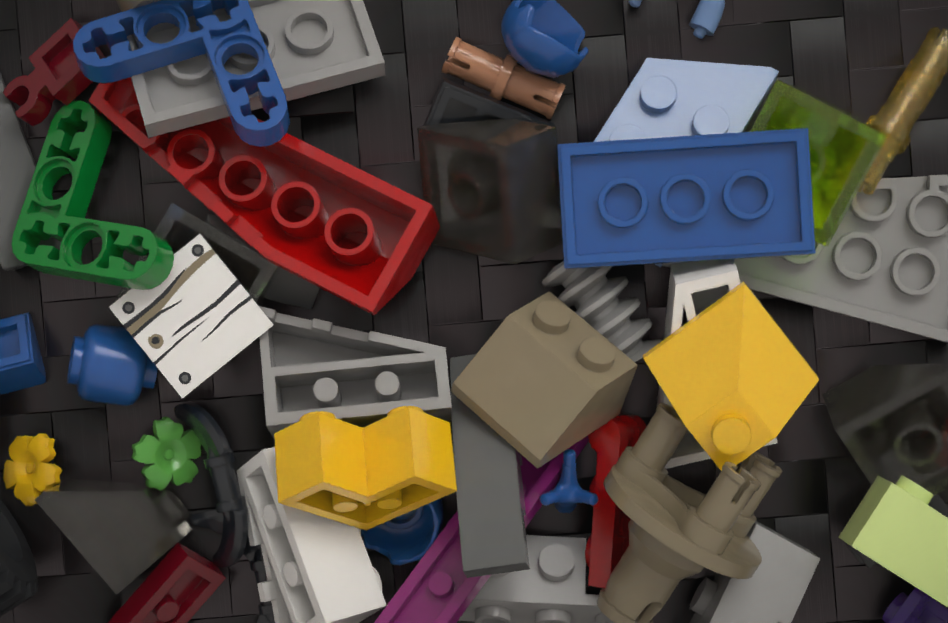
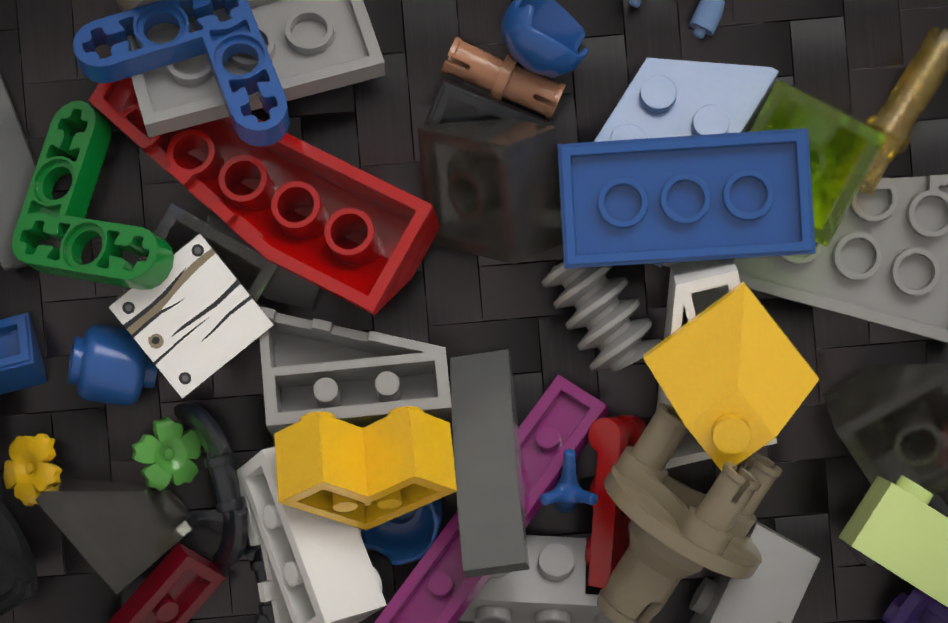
dark red plate [3,18,105,126] -> none
dark tan slope [451,291,638,469] -> none

